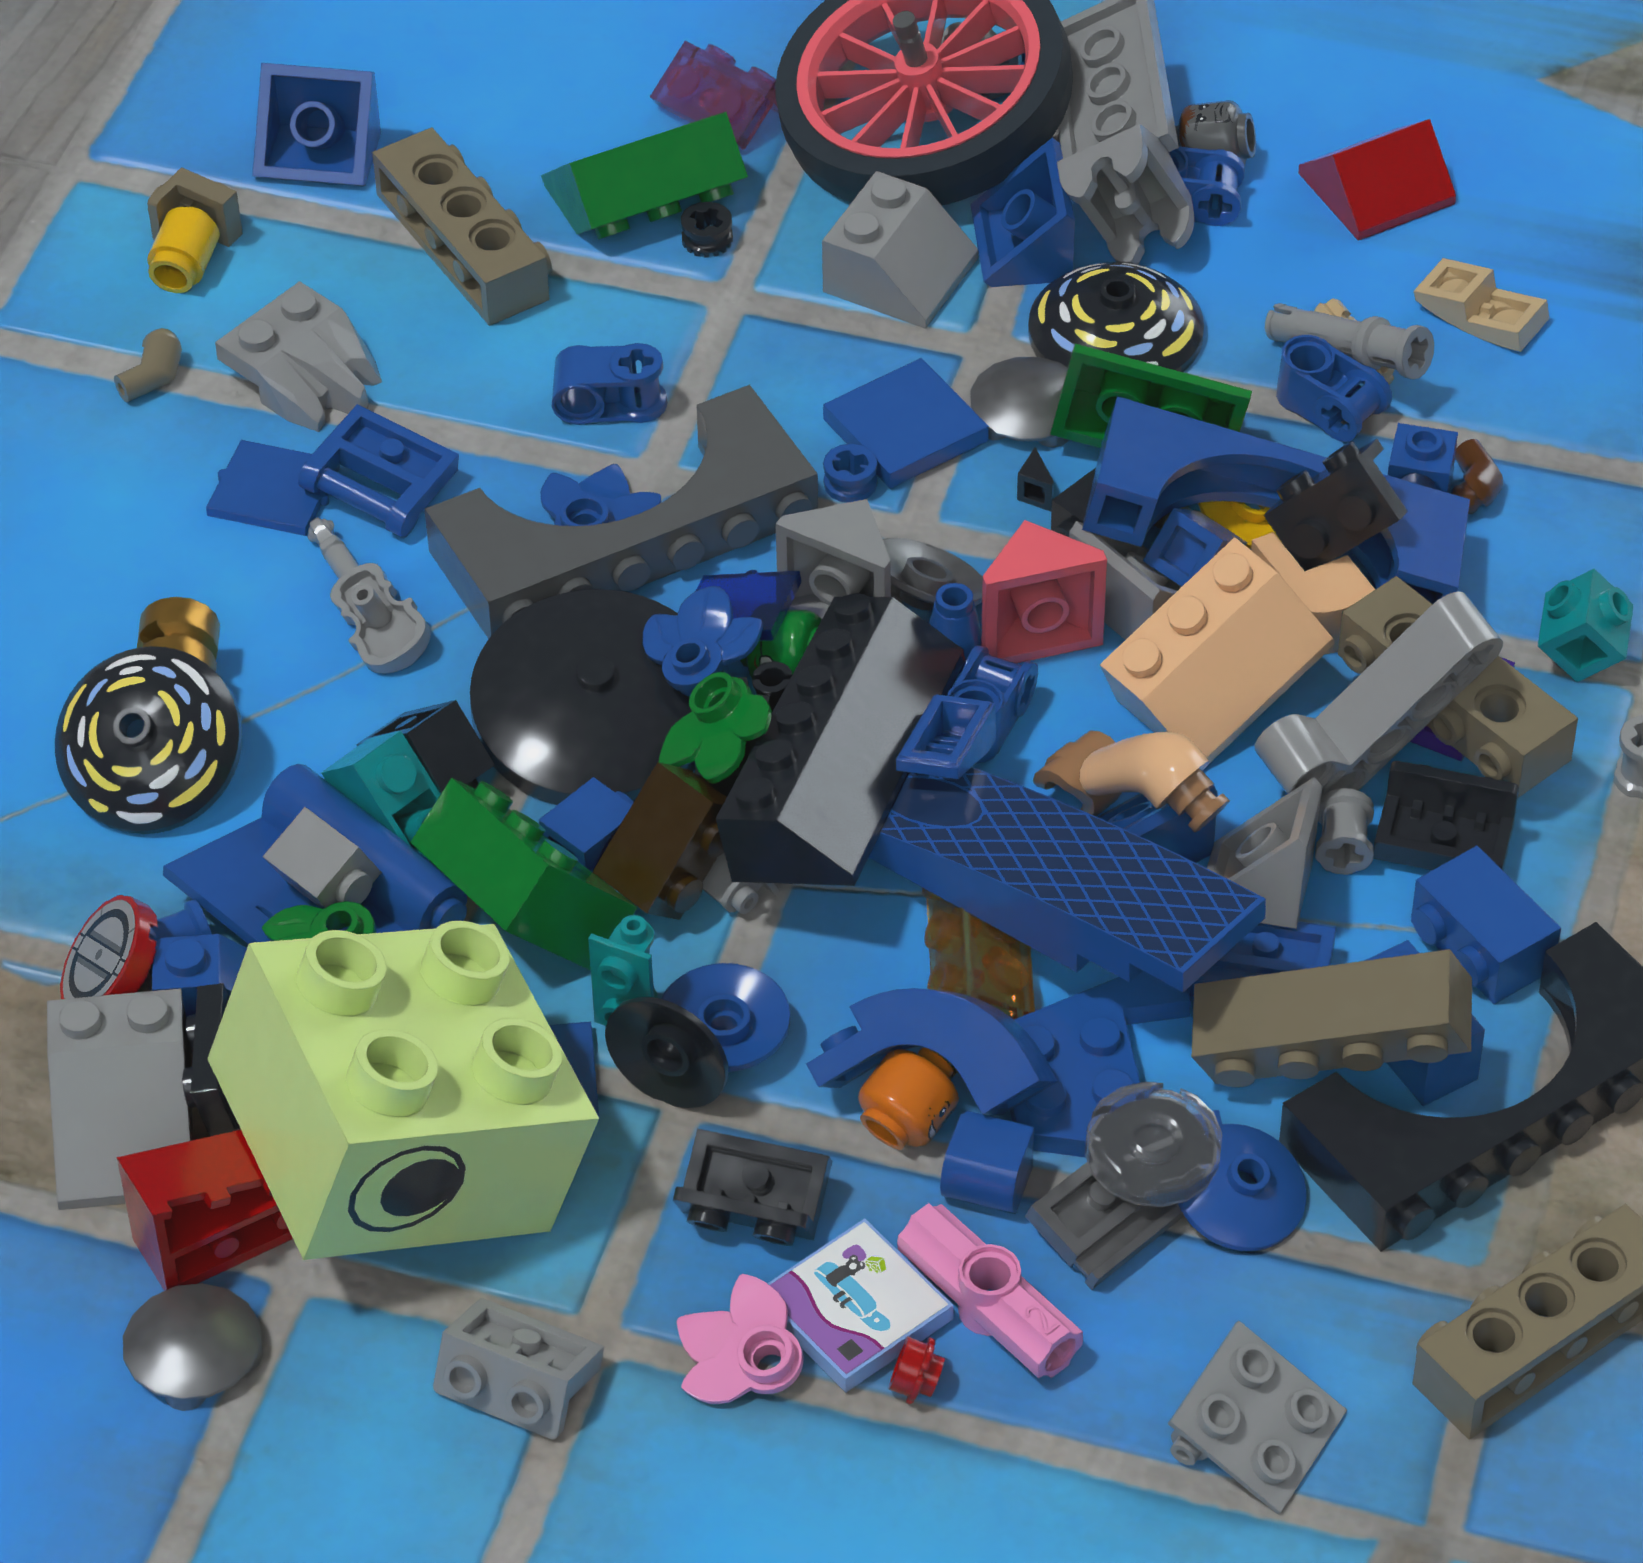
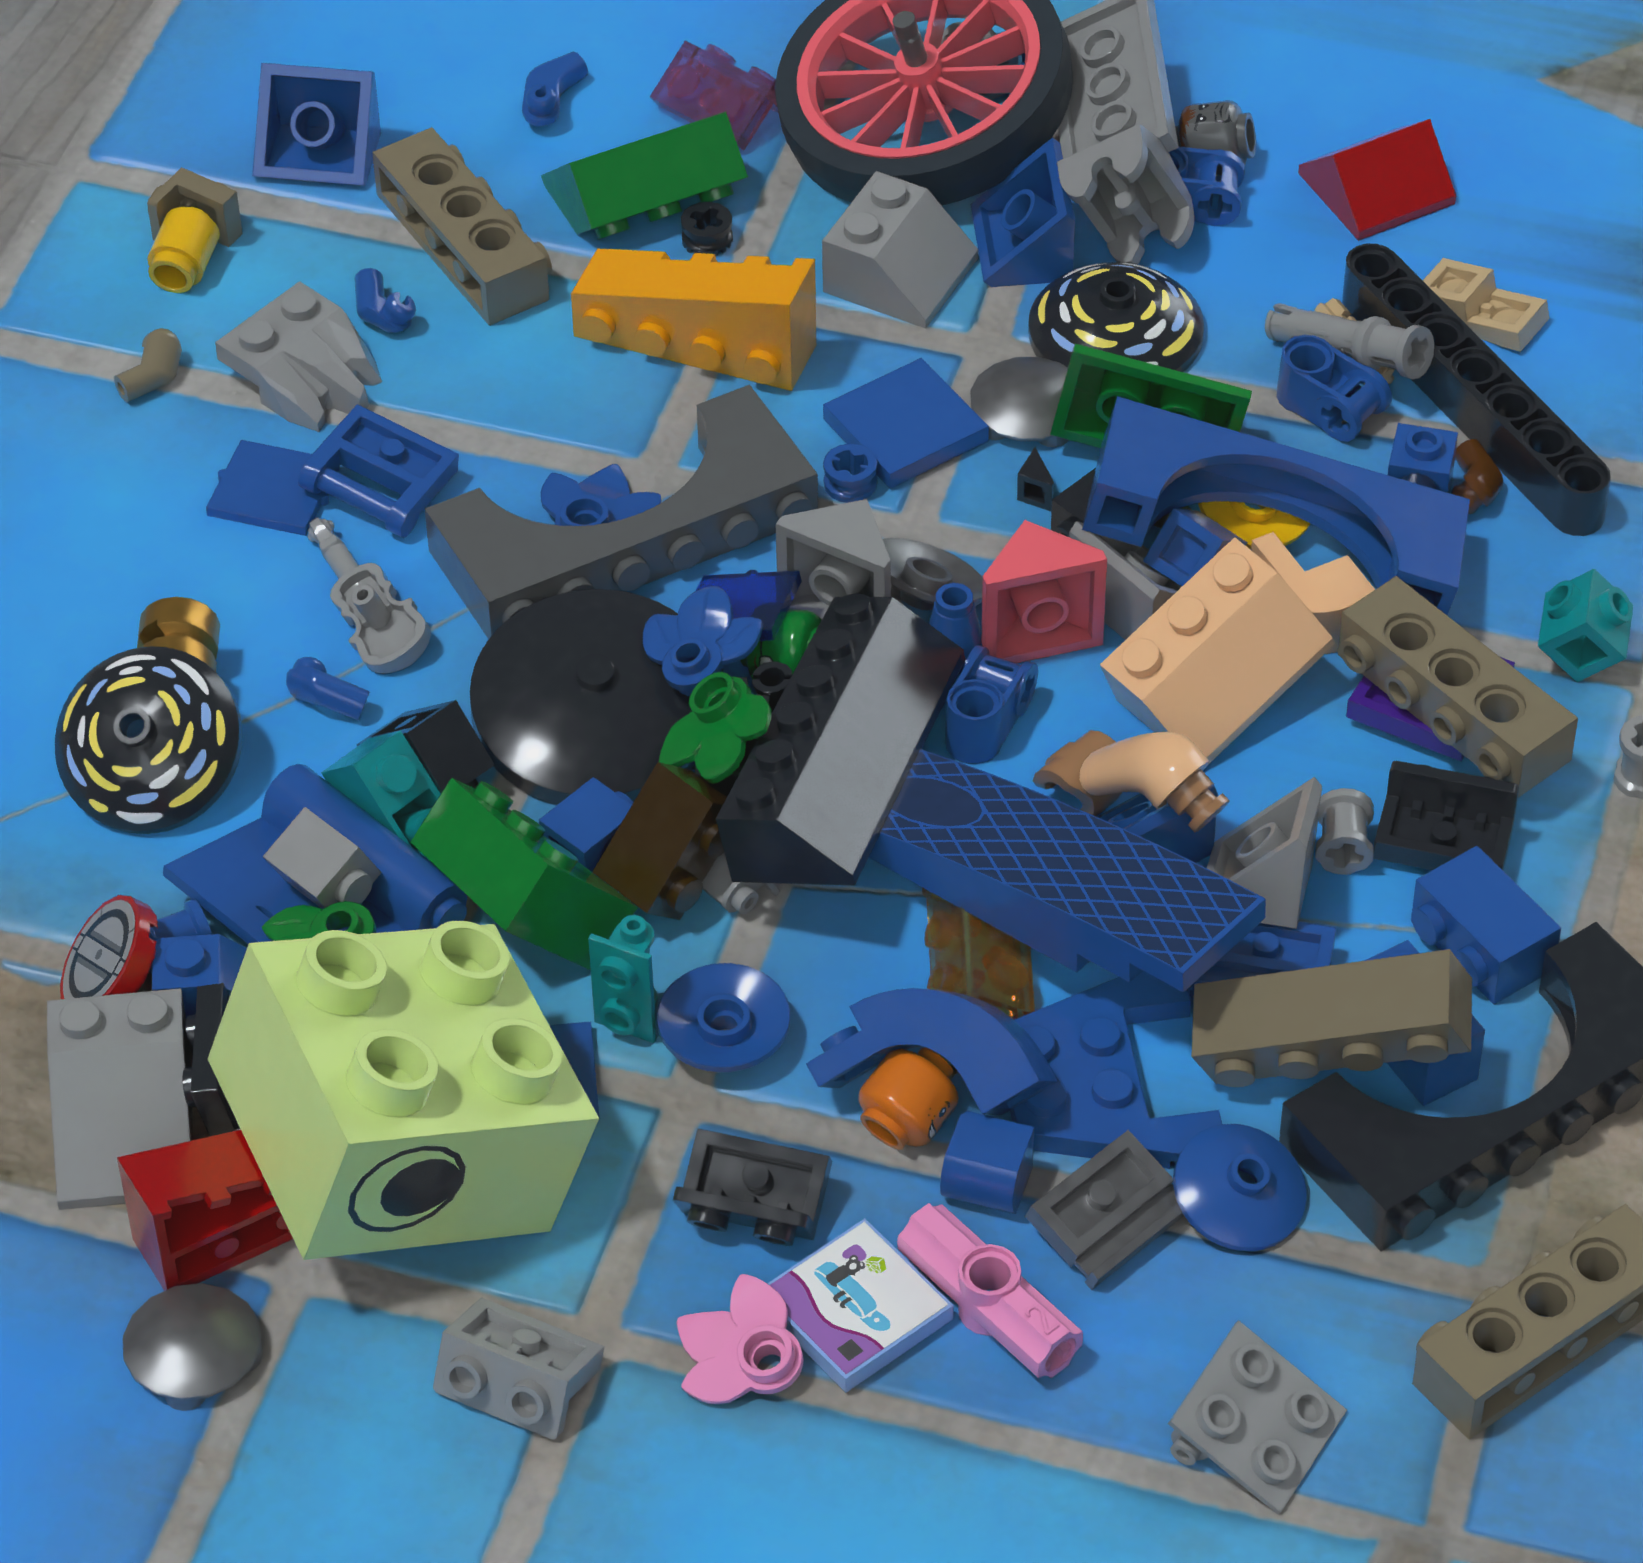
blue piece [551,343,668,425] -> none
black dish [605,997,729,1108] -> none
red plate [888,1336,945,1404] -> none
blue slope [896,694,996,779] -> none
clear tile [1085,1082,1222,1207] -> none
light grey beam [1254,592,1503,796] -> none
black bracket [1263,439,1408,571] -> none
none -> blue arm [286,657,370,720]
none -> blue arm [354,268,416,333]
none -> blue arm [522,51,588,126]
none -> light orange wedge [571,248,817,391]
none -> black beam [1342,243,1611,536]

